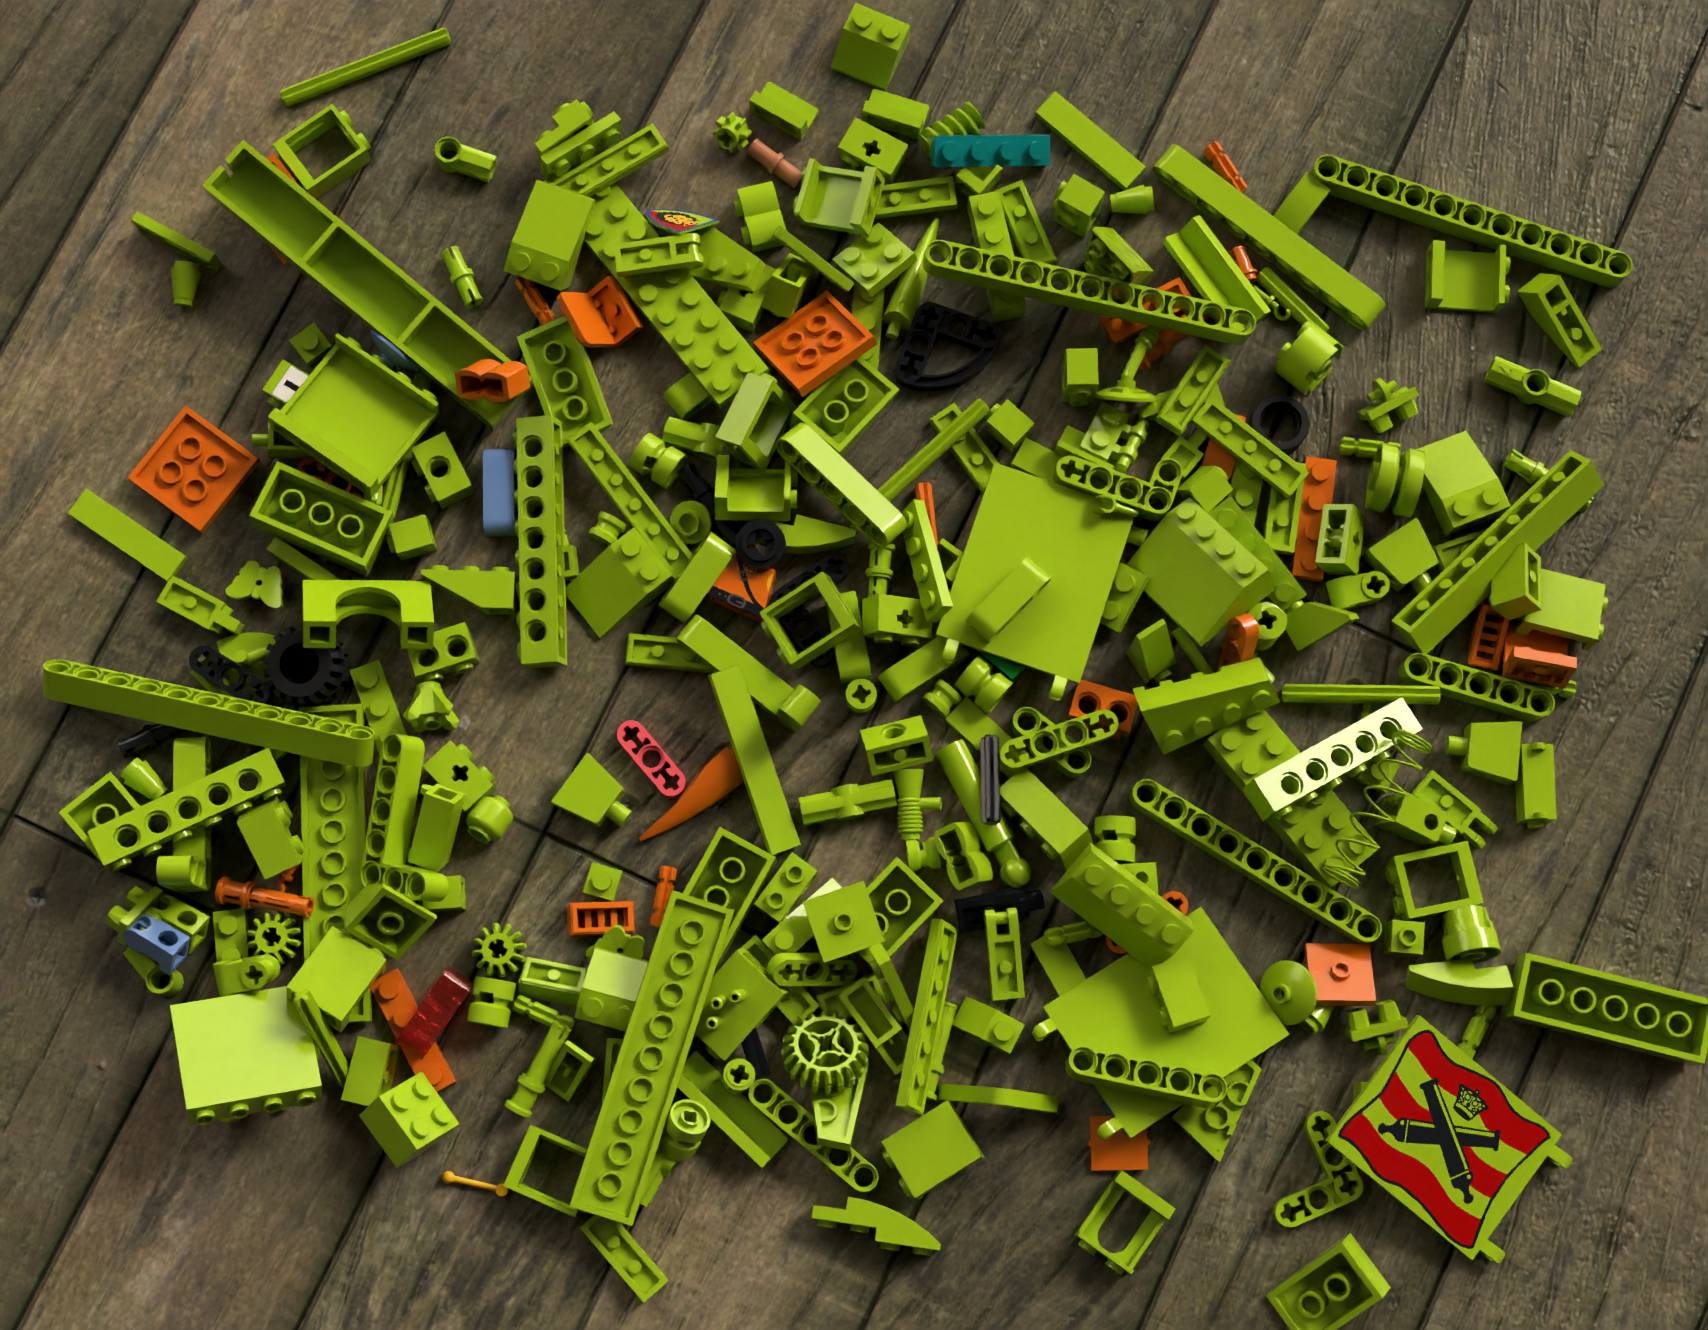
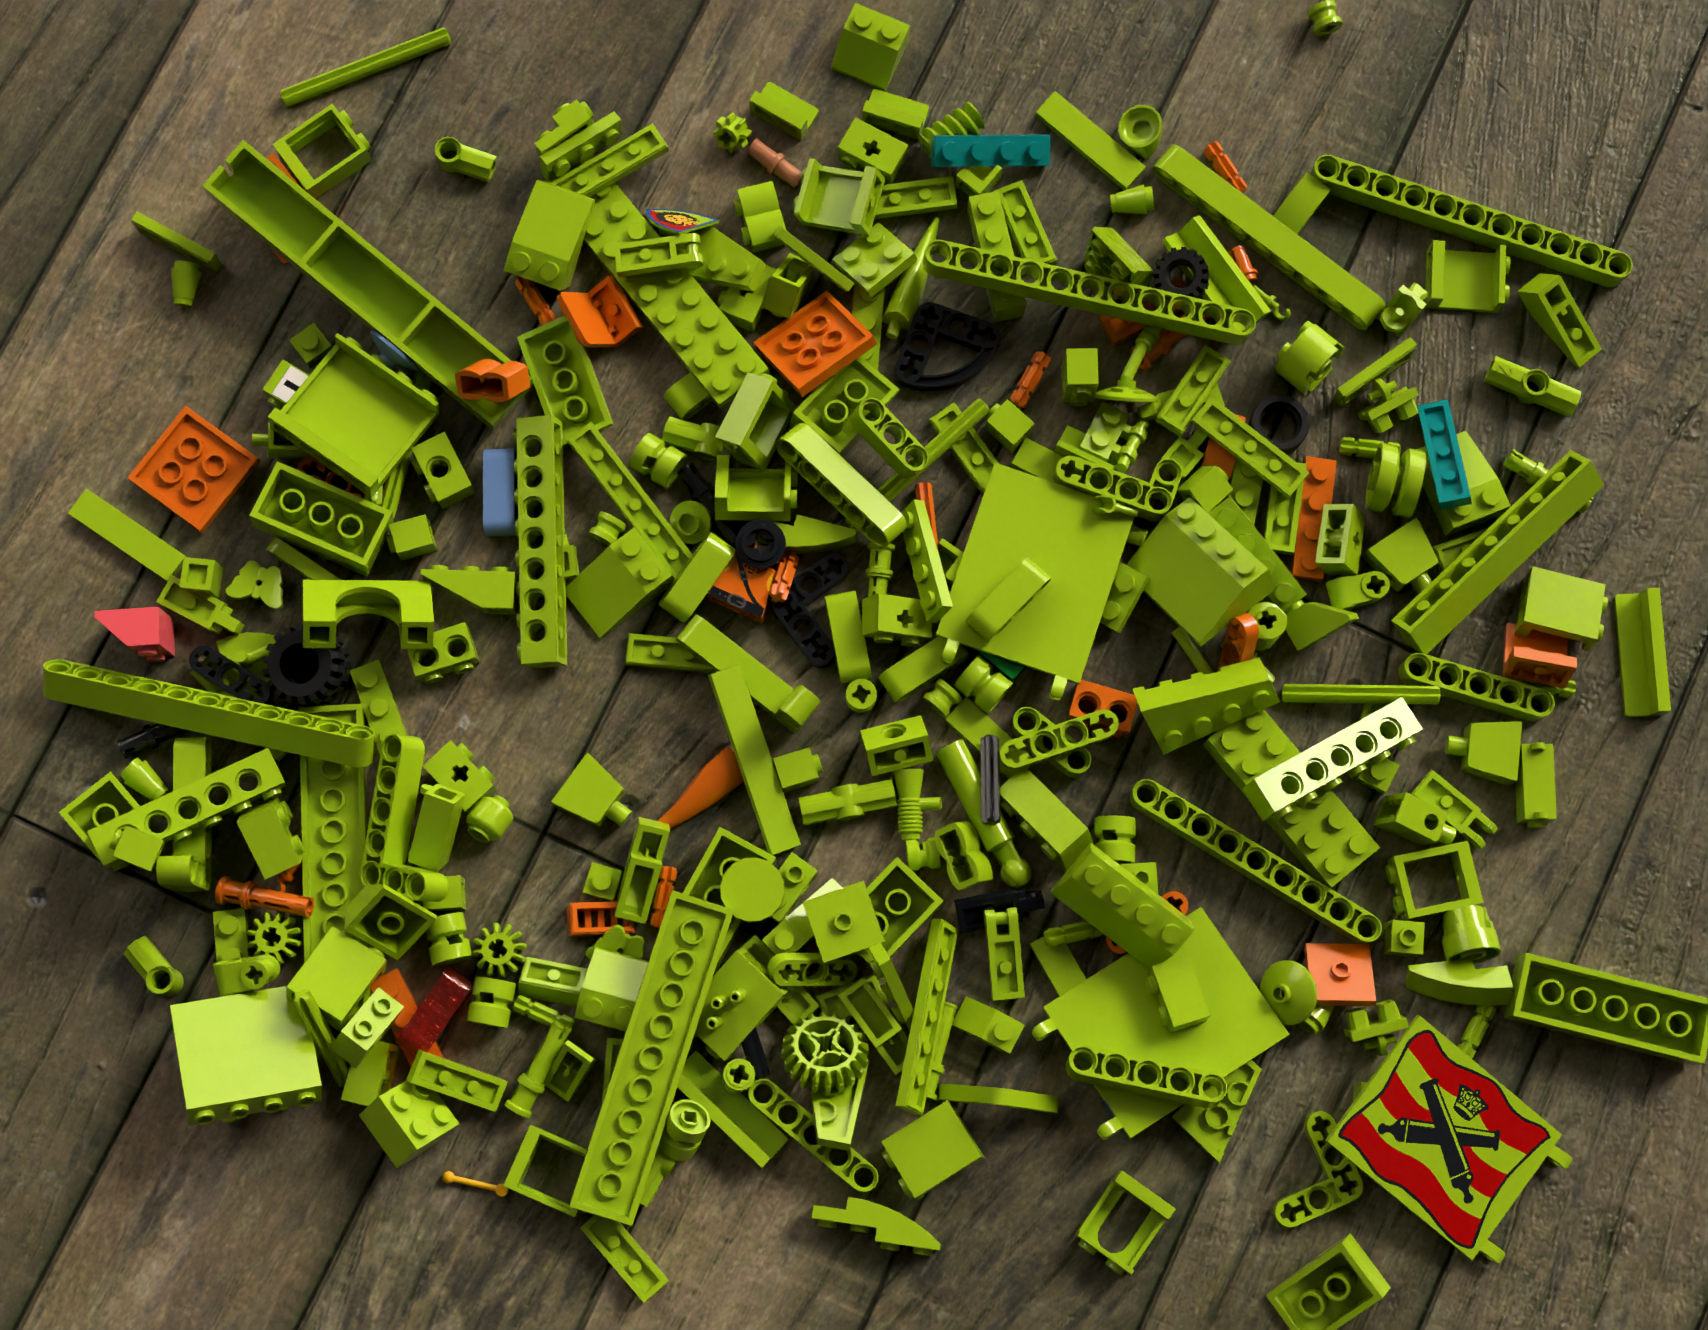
hips [106,886,210,976] -> none
lime rock [402,681,459,732] -> none
lime pin [441,246,484,309] -> none
coral beam [617,720,686,798] -> none
lime window [759,571,861,669] -> none
lime brick [1052,173,1105,238] -> none
orange piece [1087,1116,1151,1171] -> none
lime slope [1126,618,1176,685] -> none
lime axle [1257,267,1329,332] -> none
lime piece [1321,729,1433,889] -> none
orange slope [1466,603,1510,671] -> none
lime slope [1489,543,1542,621] -> none
none -> coral slope [94,607,175,662]
none -> lime brick [109,825,165,872]
none -> lime panel [179,557,224,598]
none -> lime brick [330,987,404,1068]
none -> lime plate [406,1049,508,1112]
none -> lime wheel [424,912,473,967]
none -> lime slope [614,816,670,924]
none -> lime tile [720,857,785,923]
none -> orange axle [769,550,799,603]
none -> lime brick [773,747,823,793]
none -> lime beam [851,398,929,478]
none -> orange axle [1010,351,1051,408]
none -> lime piece [1118,105,1162,160]
none -> black tyre [1153,247,1210,298]
none -> lime wheel [1307,0,1343,36]
none -> lime tile [1333,337,1417,407]
none -> lime hips [1377,283,1428,338]
none -> teal plate [1417,399,1472,510]
none -> lime panel [1613,587,1671,717]

